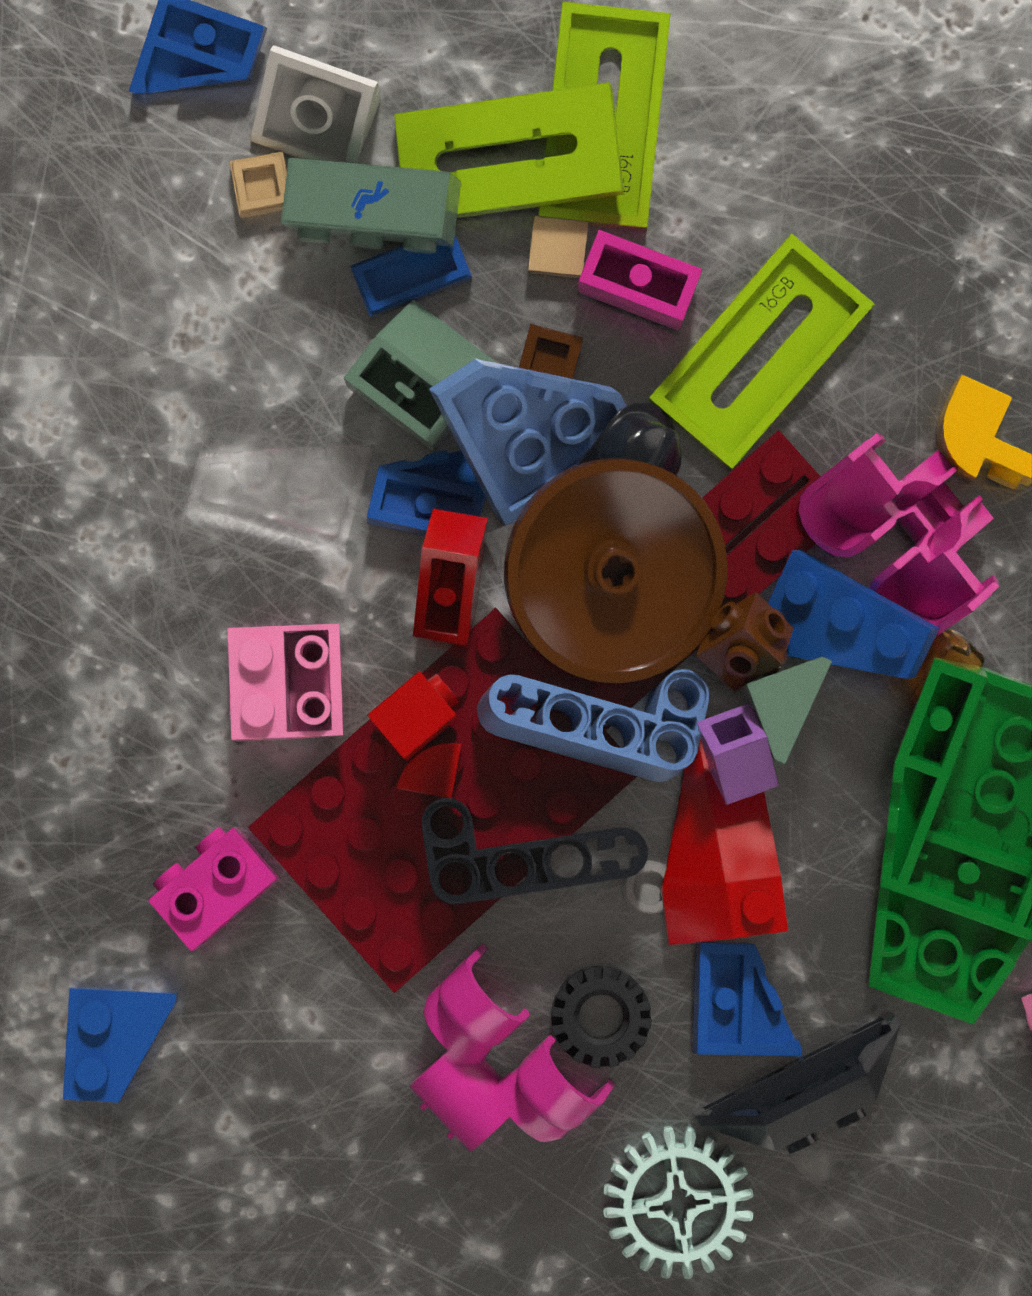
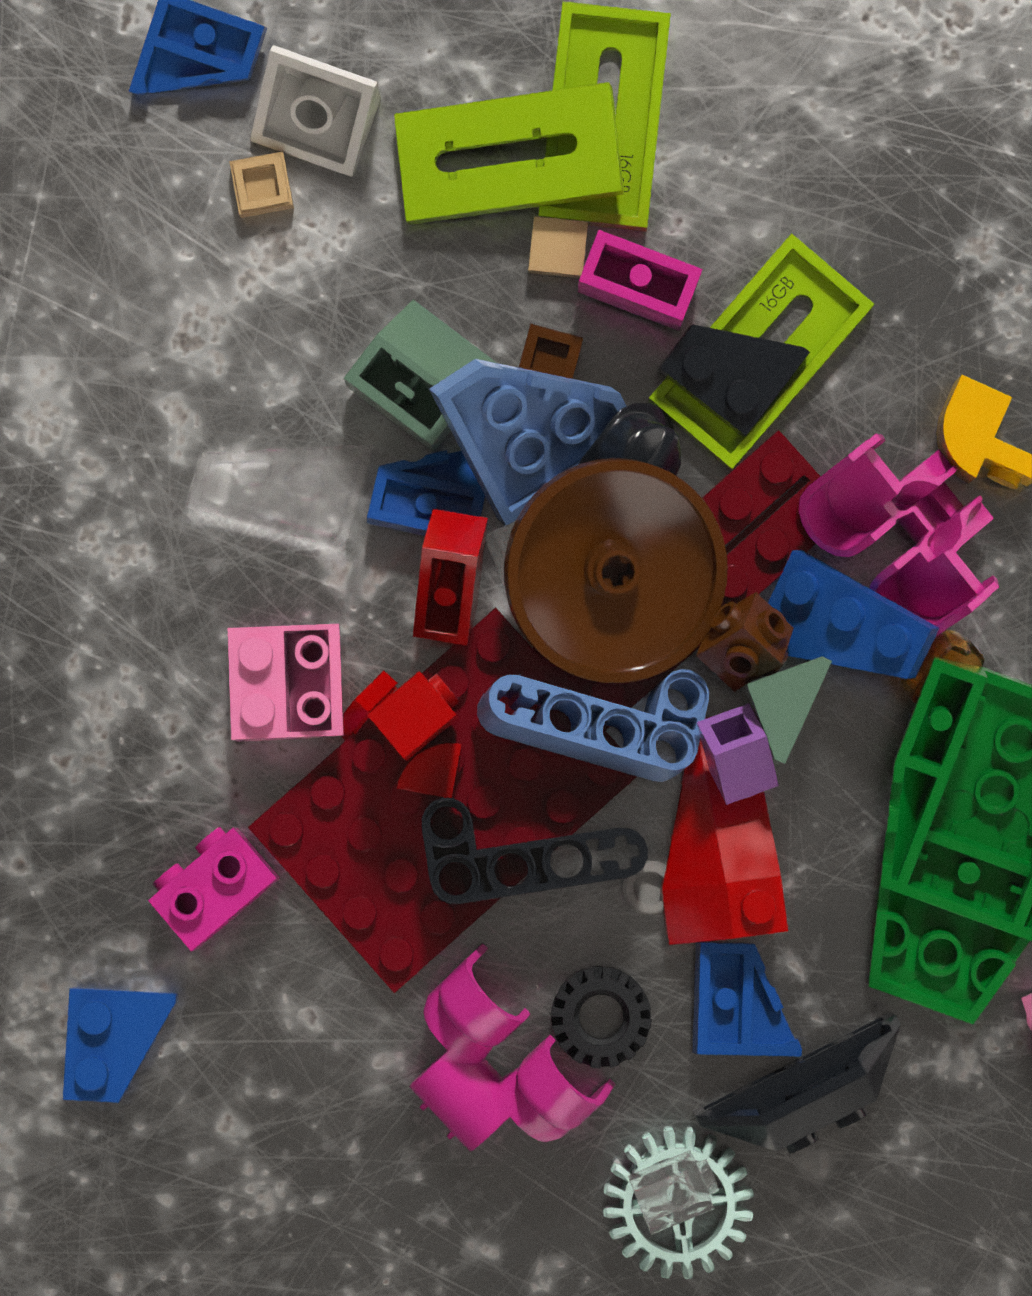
sand green brick [281,158,461,254] -> none
blue tile [350,235,472,319] -> none
none -> red tile [341,670,398,740]
none -> clear brick [628,1150,719,1235]
none -> black wing [657,324,810,437]

